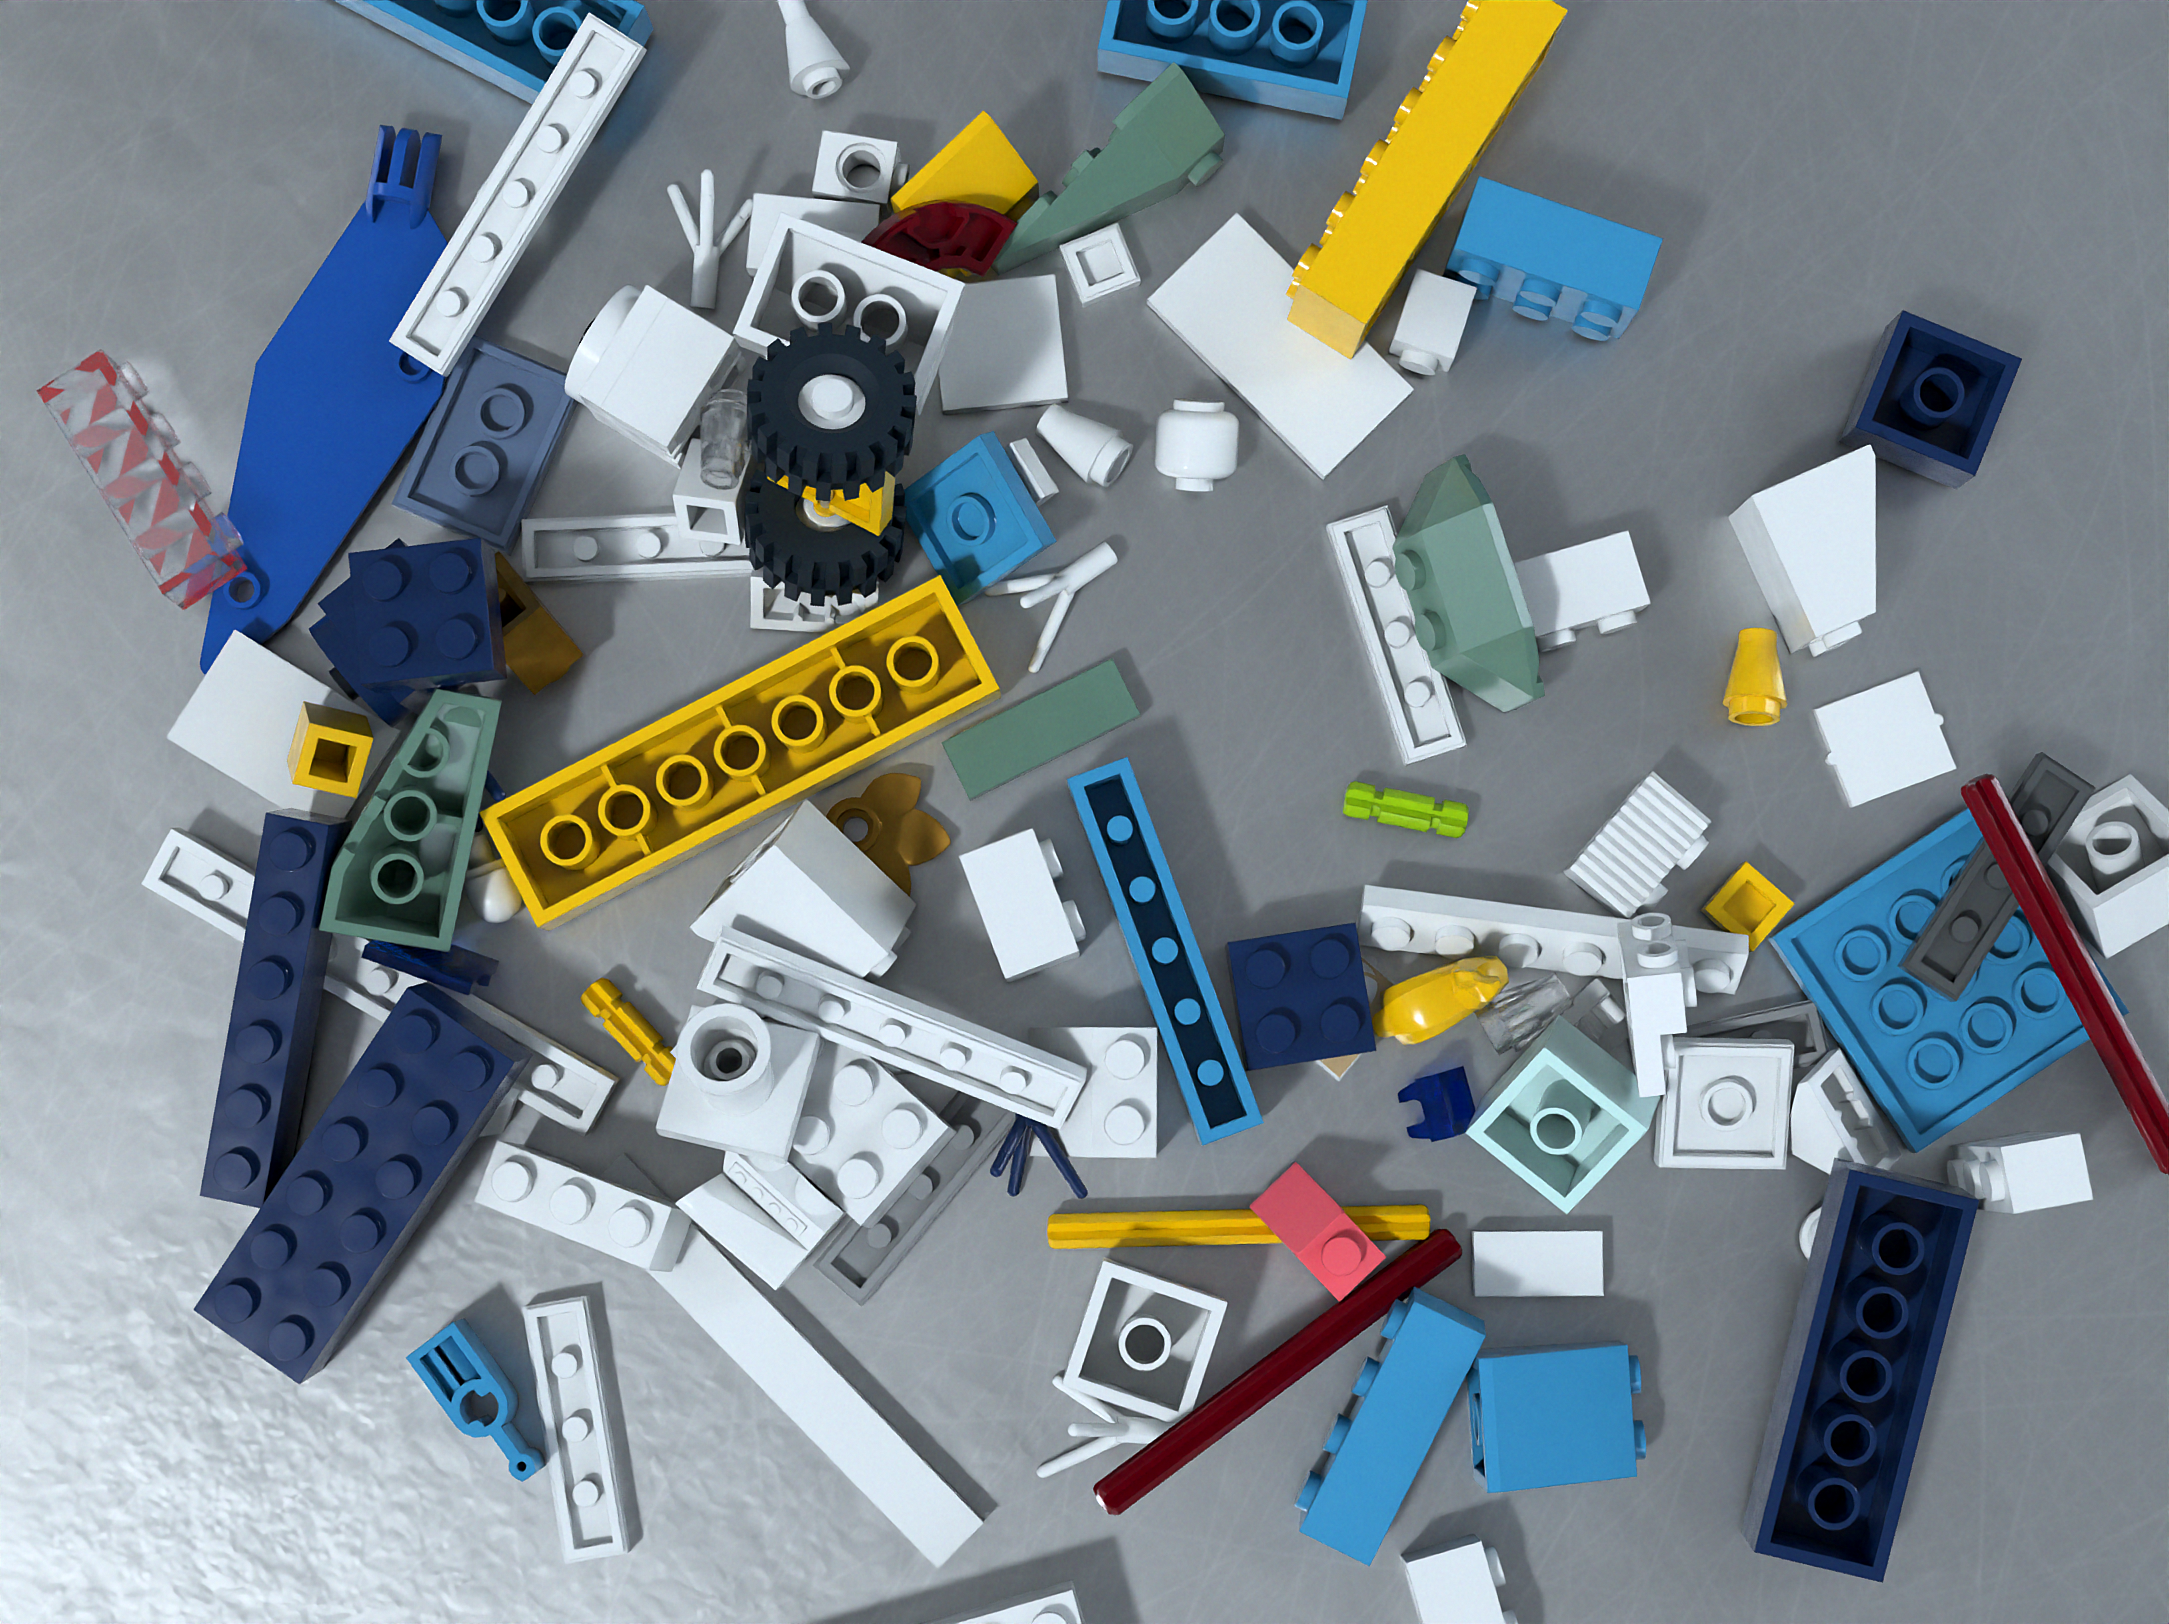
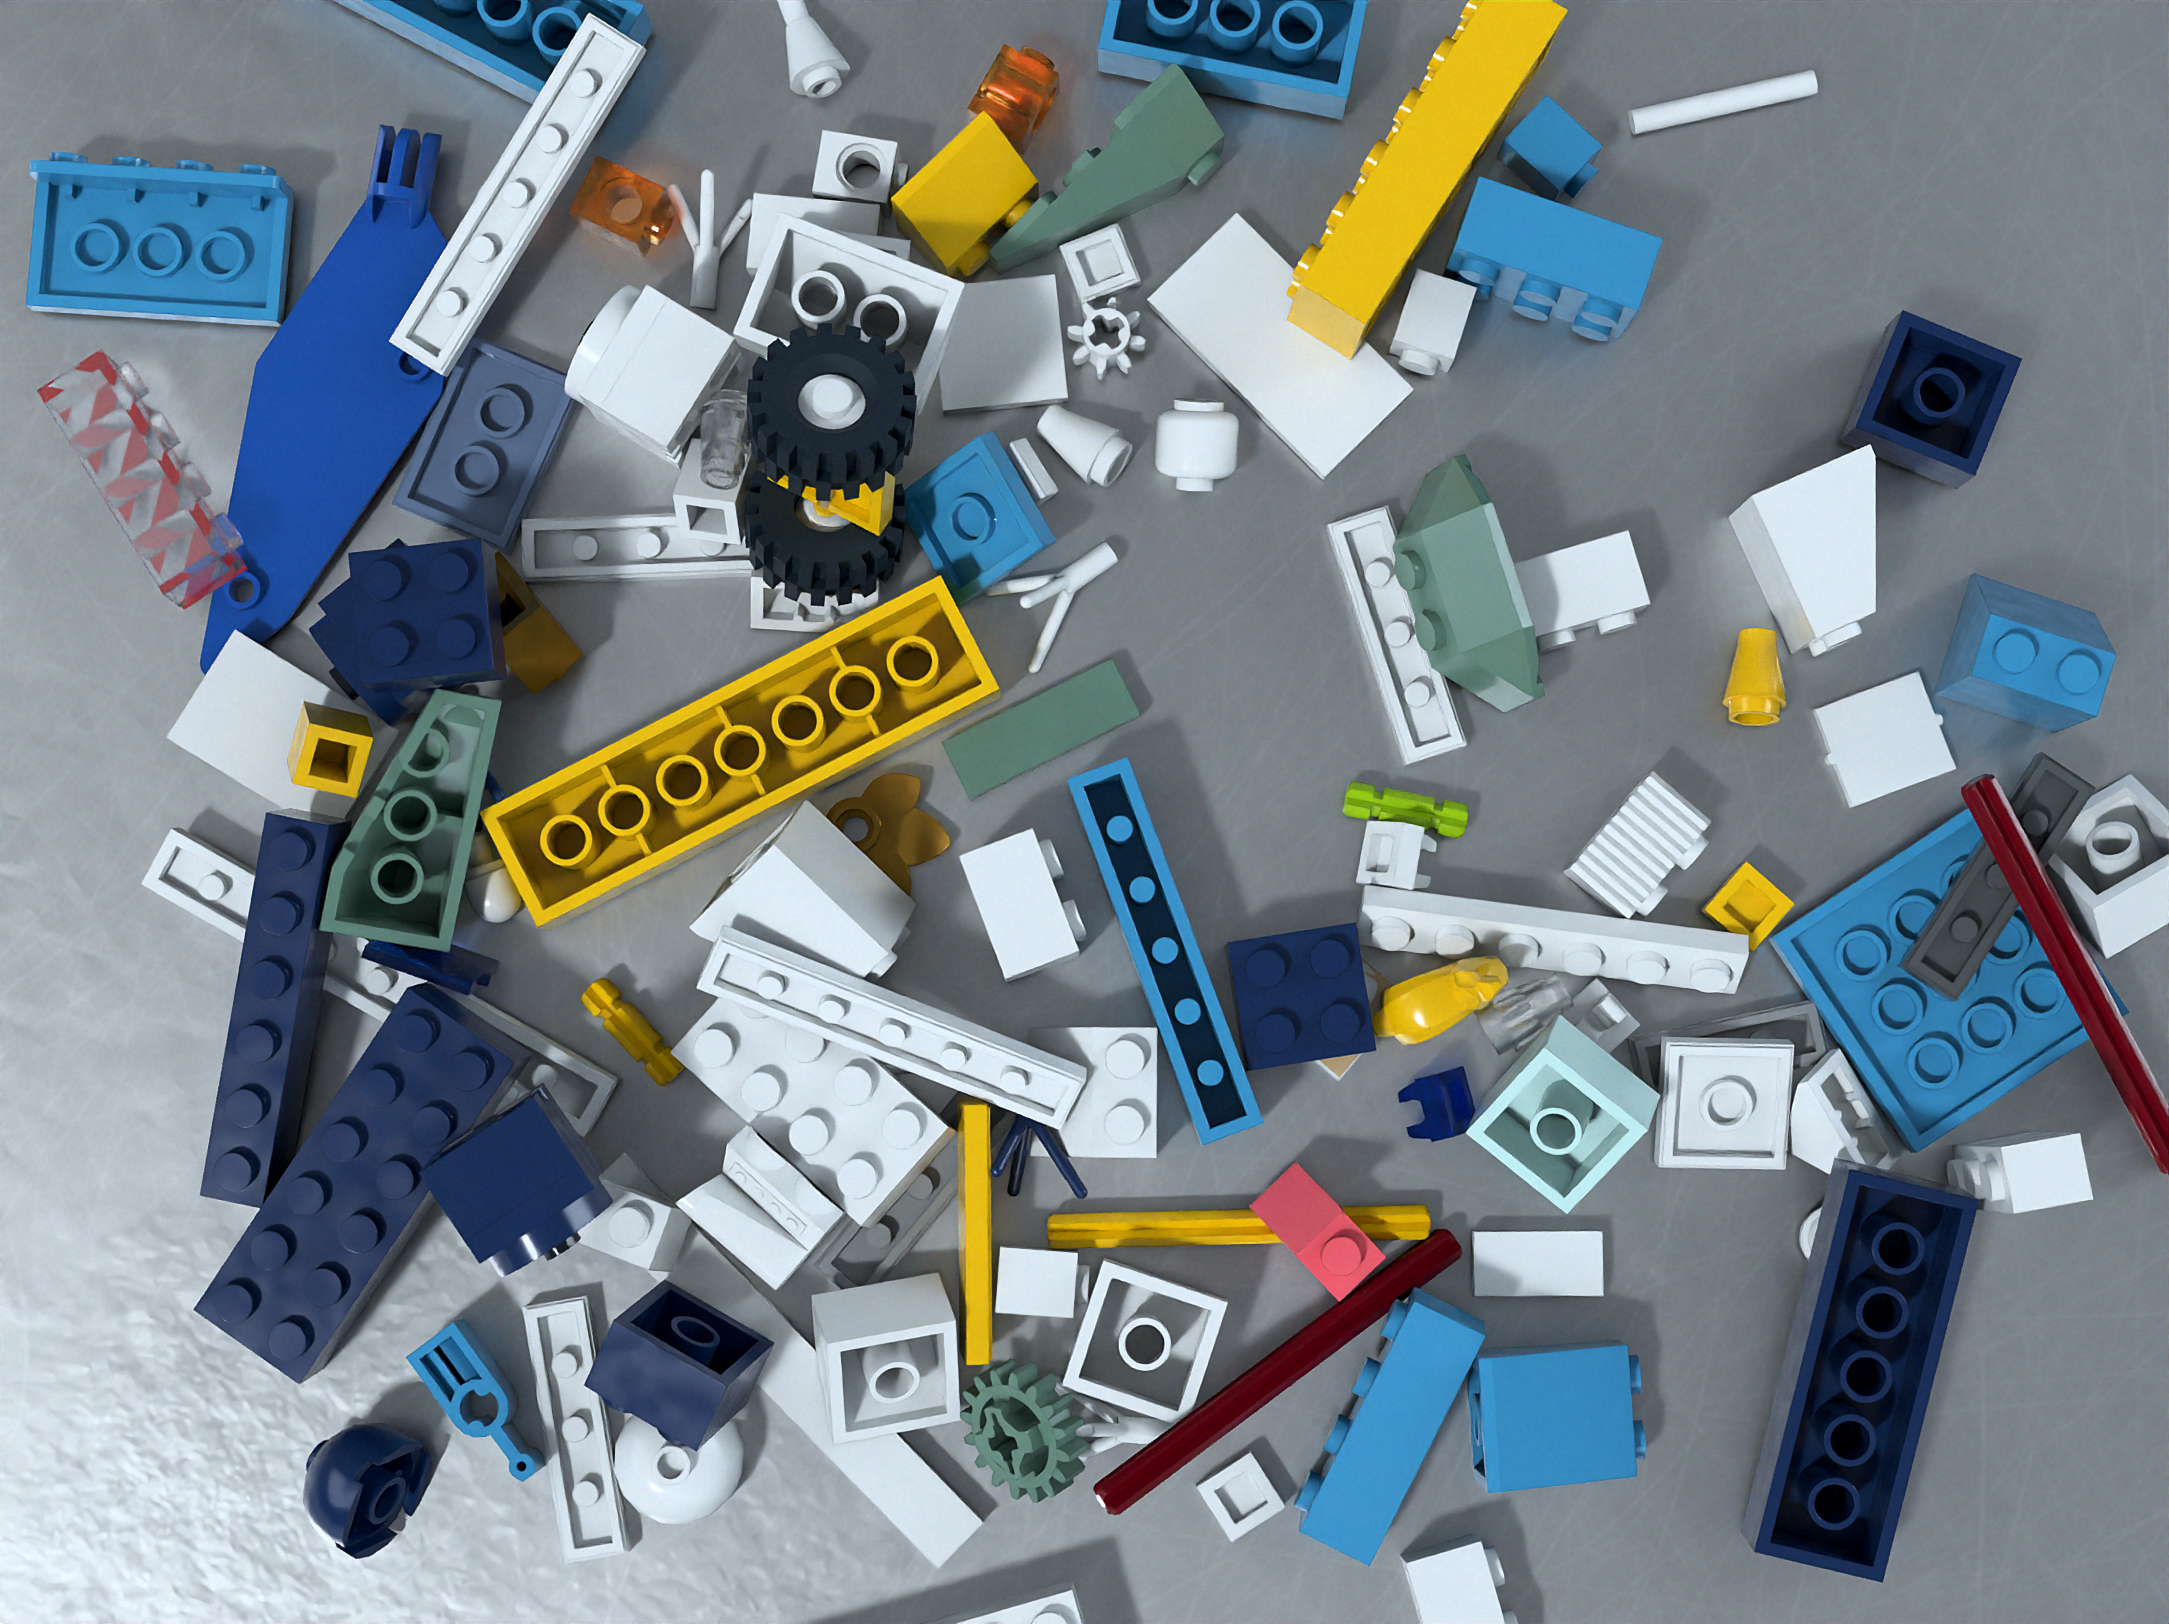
white plant [656,1003,821,1165] -> none
dark red tile [861,200,1017,277] -> none
white plate [1617,913,1697,1097] -> none
none -> dark azure bracket [26,152,294,327]
none -> dark blue cylinder [303,1423,432,1559]
none -> dark blue piece [418,1083,613,1277]
none -> clear orange brick [568,155,674,258]
none -> dark blue brick [584,1279,775,1452]
none -> white cylinder [614,1415,745,1524]
none -> white slope [811,1272,961,1445]
none -> yellow tile [957,1097,992,1365]
none -> sand green gear [960,1359,1089,1503]
none -> clear orange brick [967,44,1060,155]
none -> white brick [995,1245,1090,1318]
none -> white gear [1067,297,1146,380]
none -> white tile [1196,1450,1286,1542]
none -> white tile [1356,821,1437,890]
none -> dark azure brick [1497,95,1603,202]
none -> white bar [1628,70,1818,135]
none -> dark azure slope [1934,573,2117,733]

